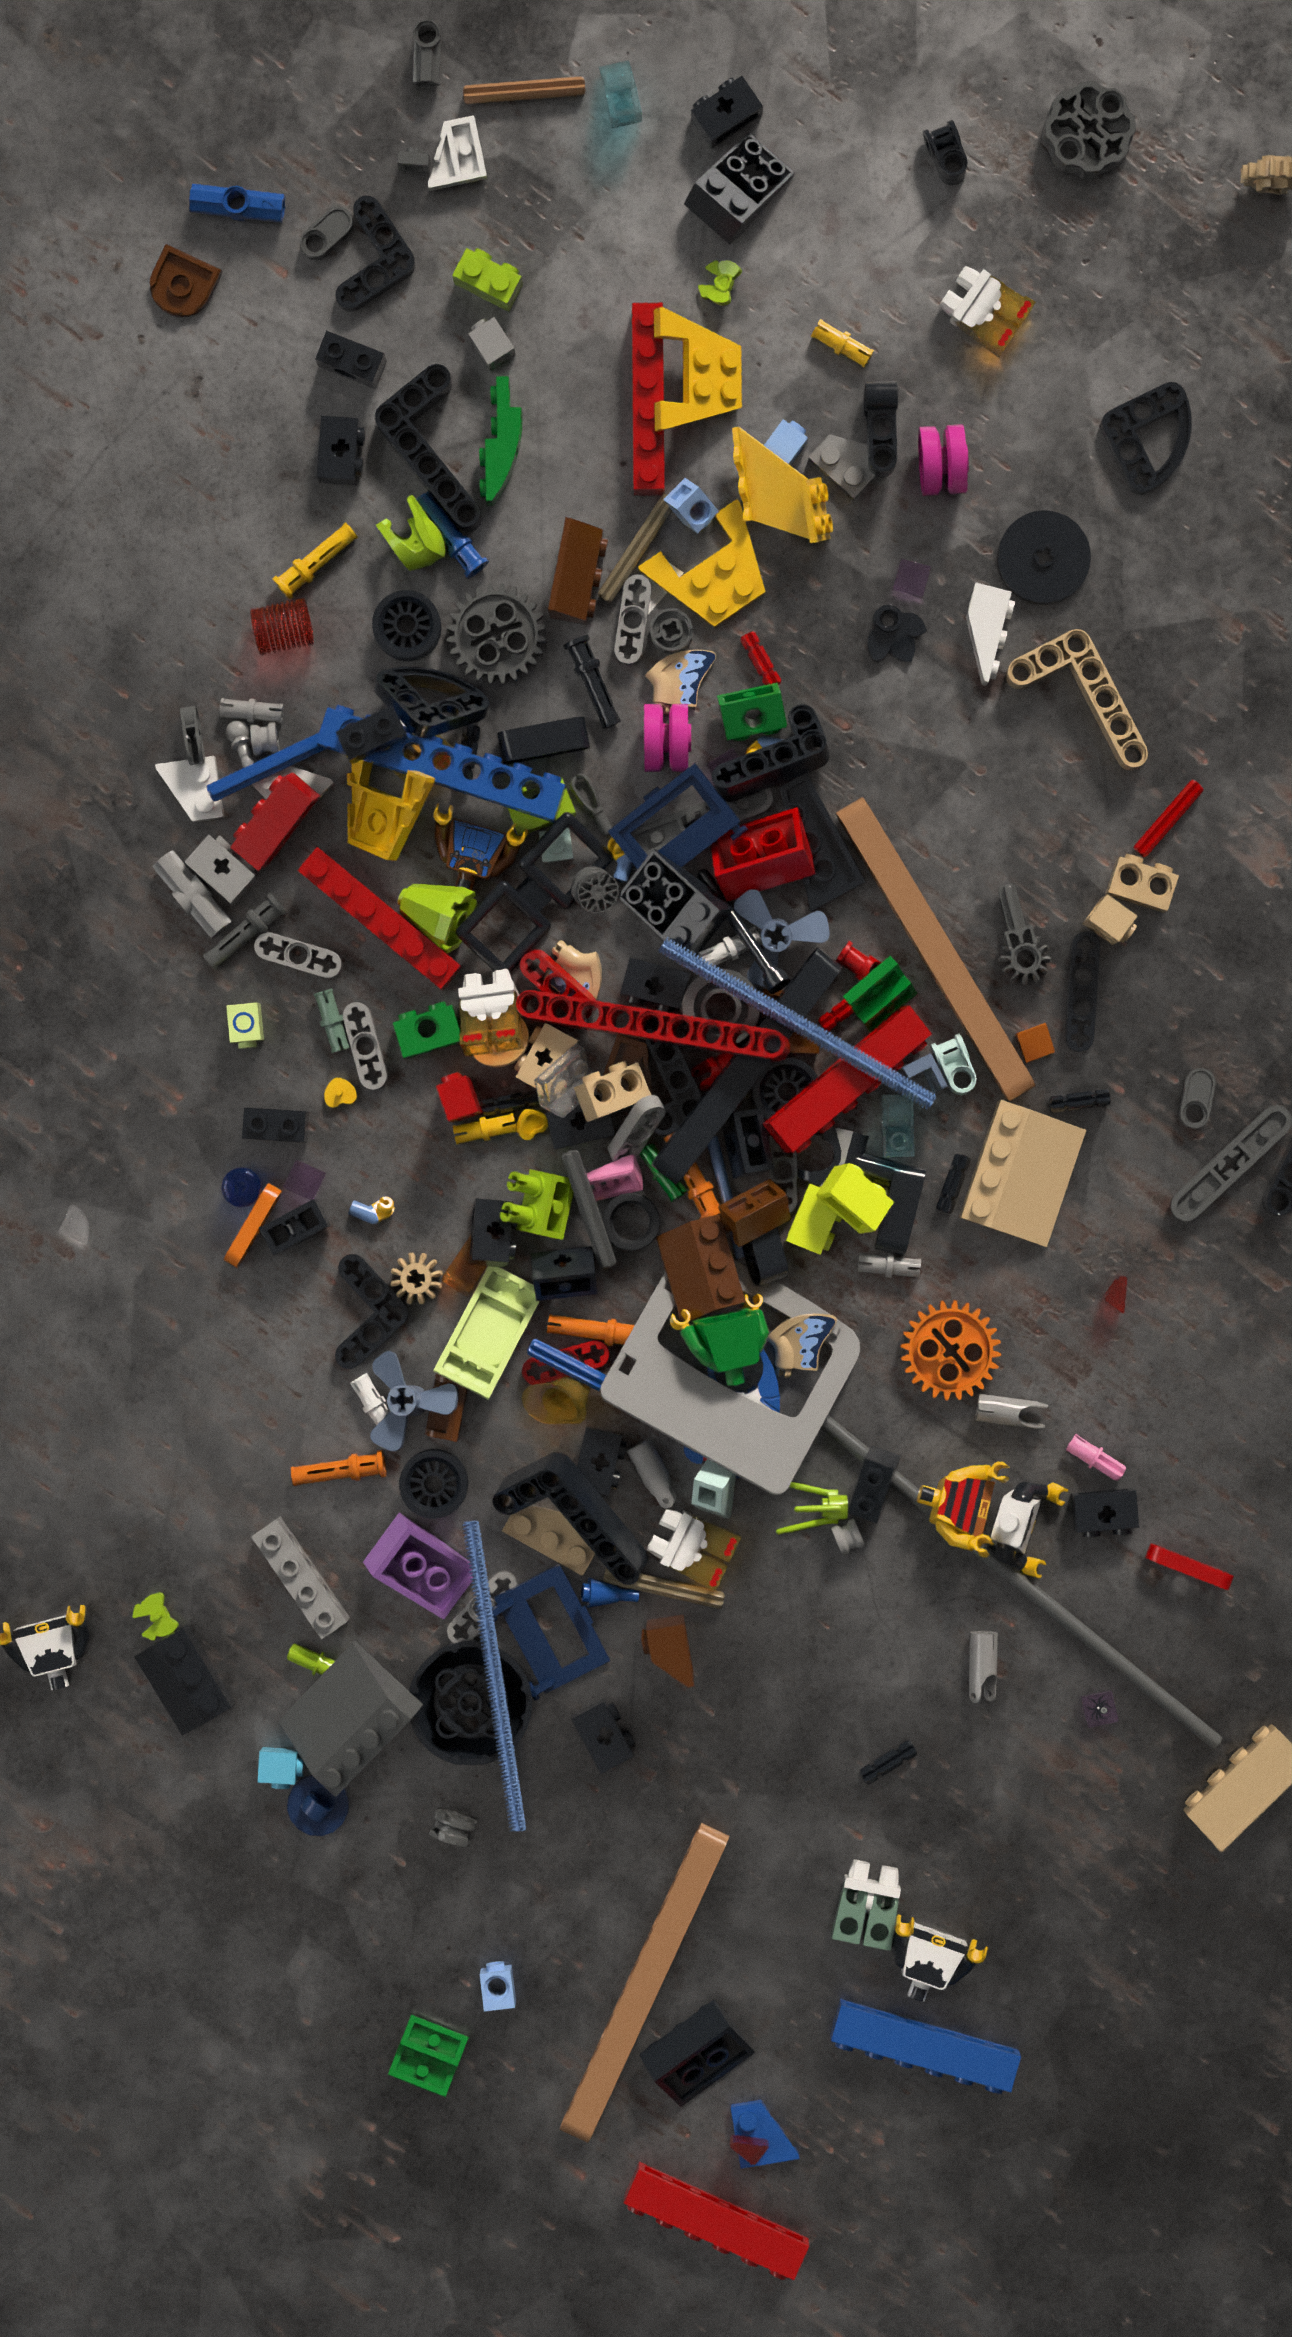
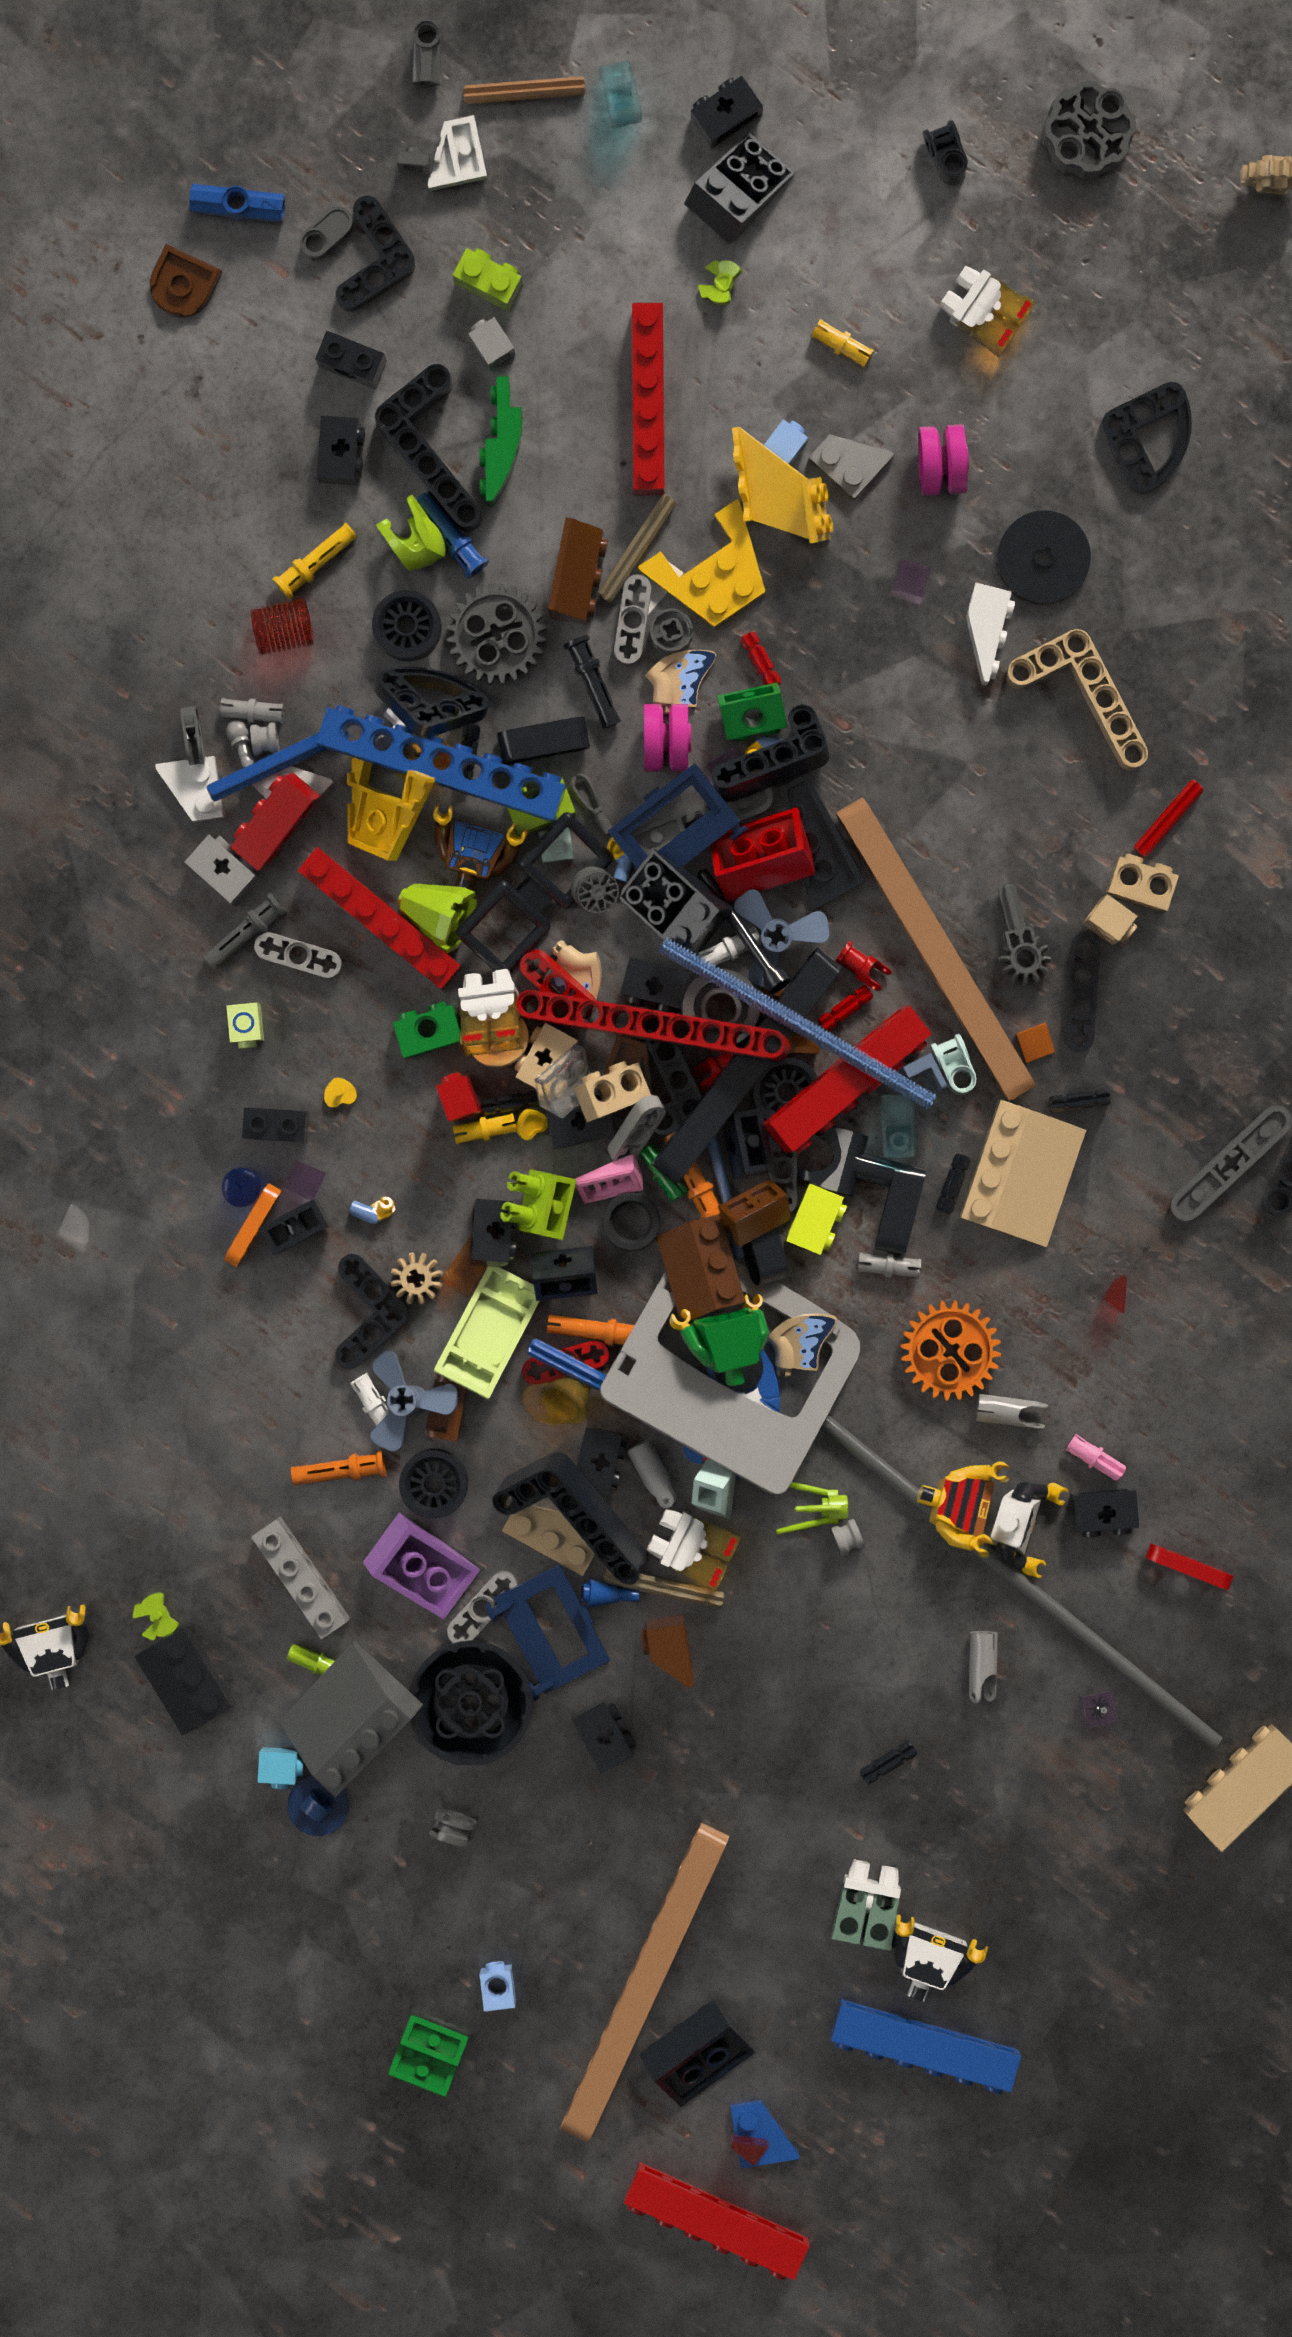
light grey piece [152,850,232,939] -> none
sand green pin [313,988,350,1053] -> none
black brick [335,705,408,764] -> none
light grey beam [343,1002,388,1090] -> none
medium blue axle [462,1520,526,1832] -> none
dark grey axle [562,1150,616,1268] -> none
yellow wing [654,307,742,431] -> none
light blue brick [663,478,719,534] -> none
neon yellow brick [815,1163,894,1234] -> none
green slope [843,956,918,1032] -> none
black brick [848,1446,901,1523] -> none
black piece [863,381,898,478] -> none
black plate [868,605,927,662] -> none
dark grey piece [1179,1068,1216,1128] -> none

